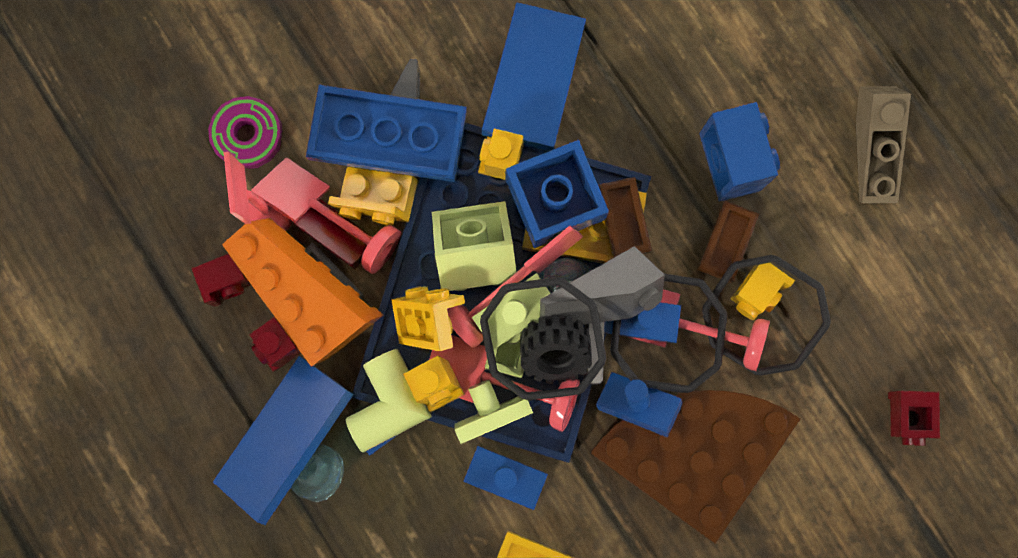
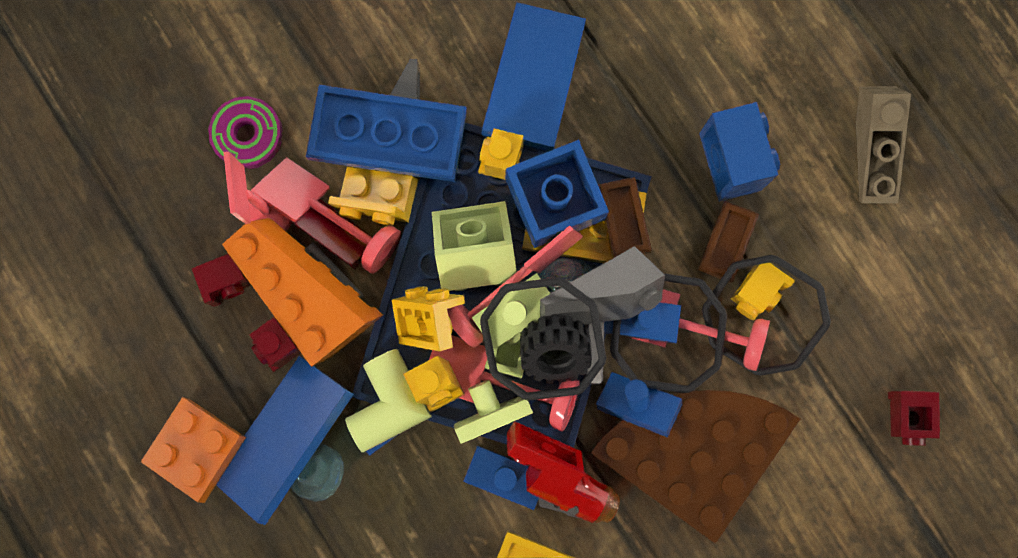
none -> orange plate [141,397,246,503]
none -> red plate [507,421,620,523]

